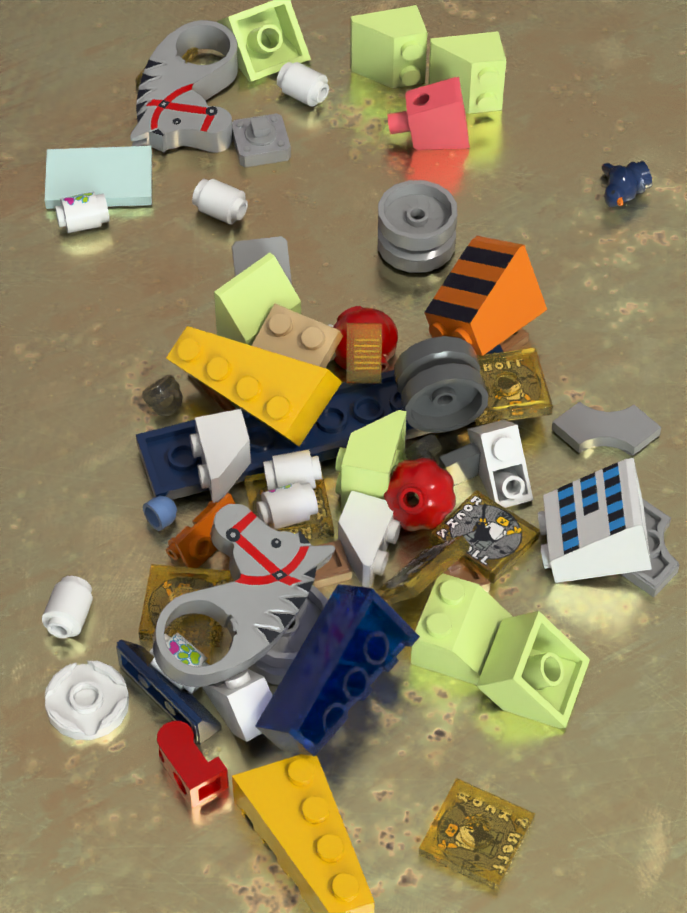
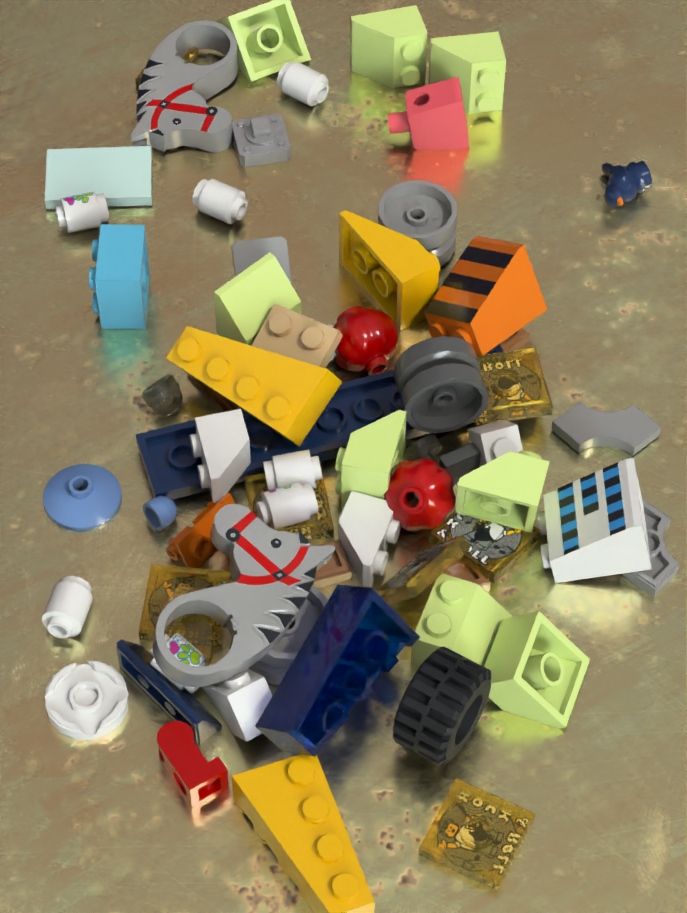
clear yellow piece [347,323,382,384] -> none
none -> medium blue dish [43,464,122,531]
none -> medium azure brick [89,224,150,330]
none -> yellow slope [339,210,440,332]
none -> black tyre [393,646,491,766]
none -> yellowish green slope [454,451,550,533]

